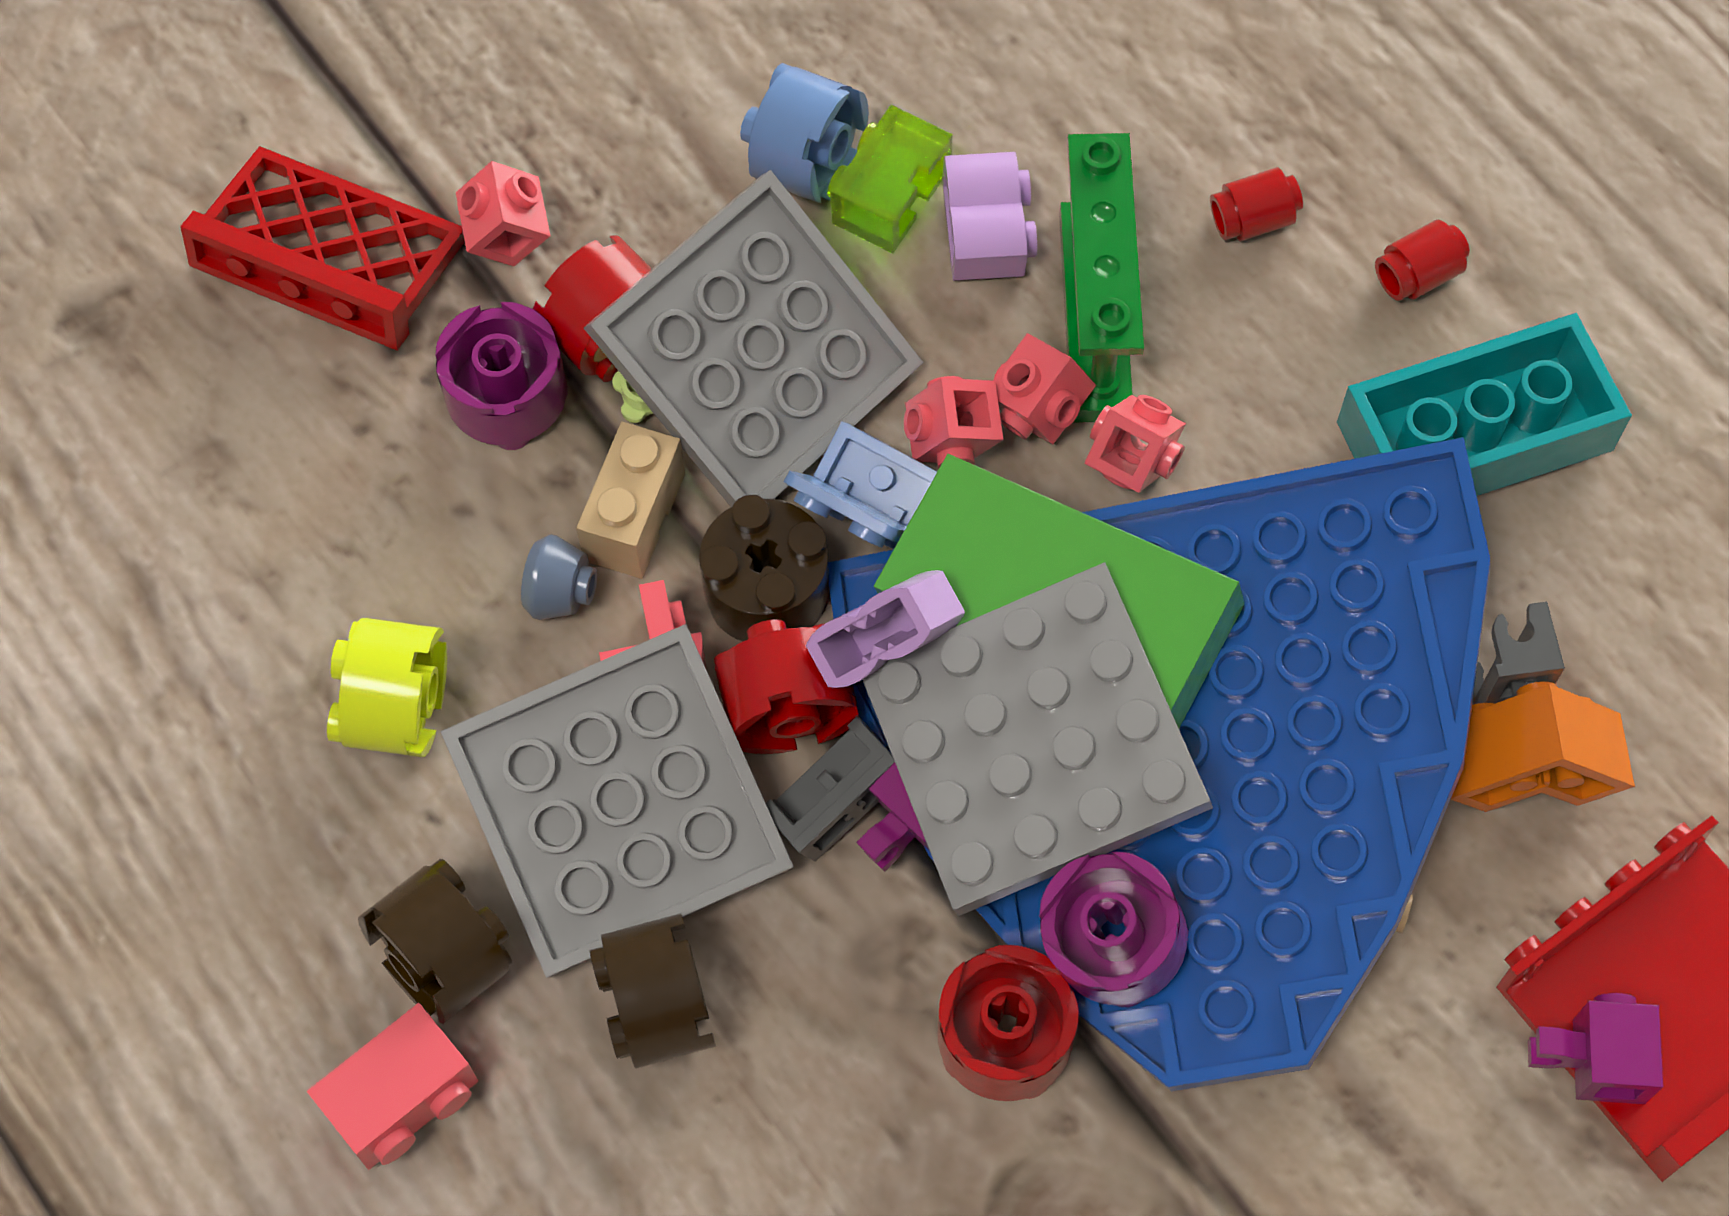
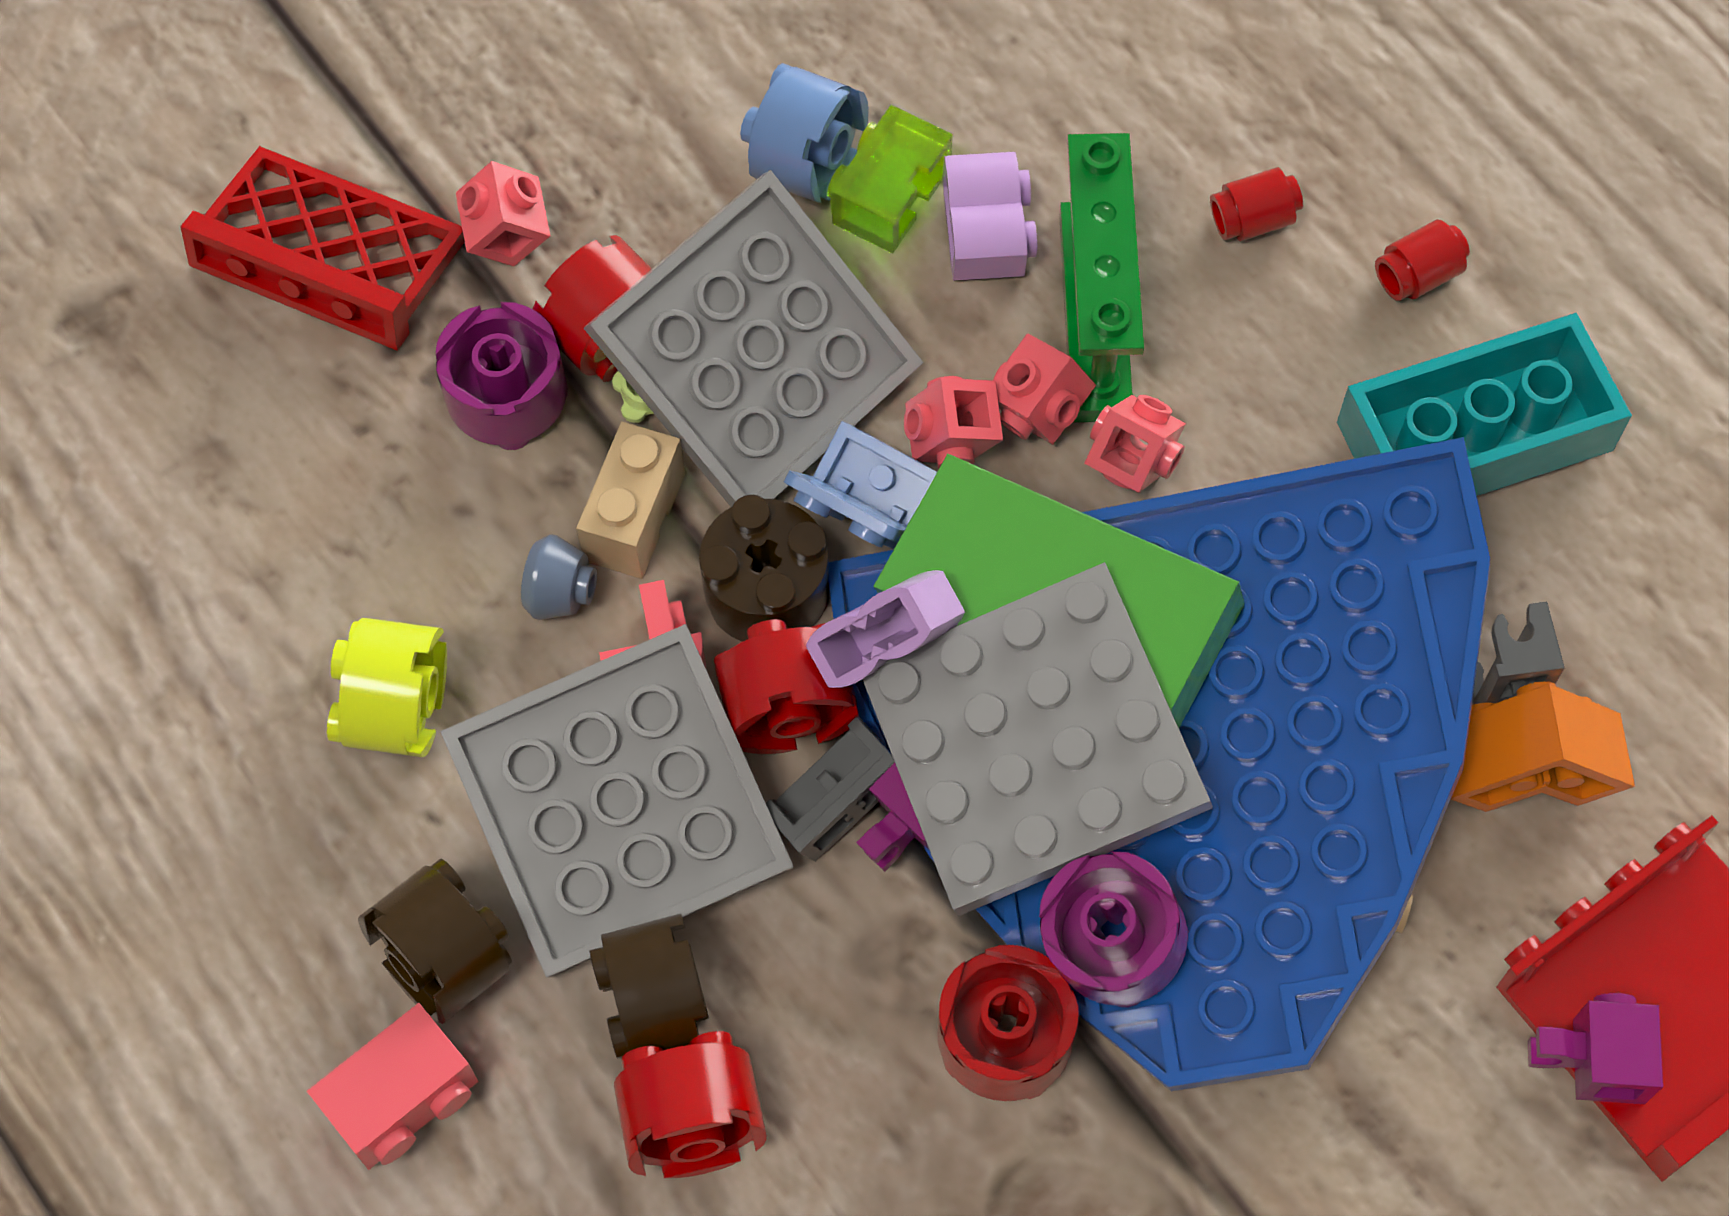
none -> red brick [614,1031,767,1178]

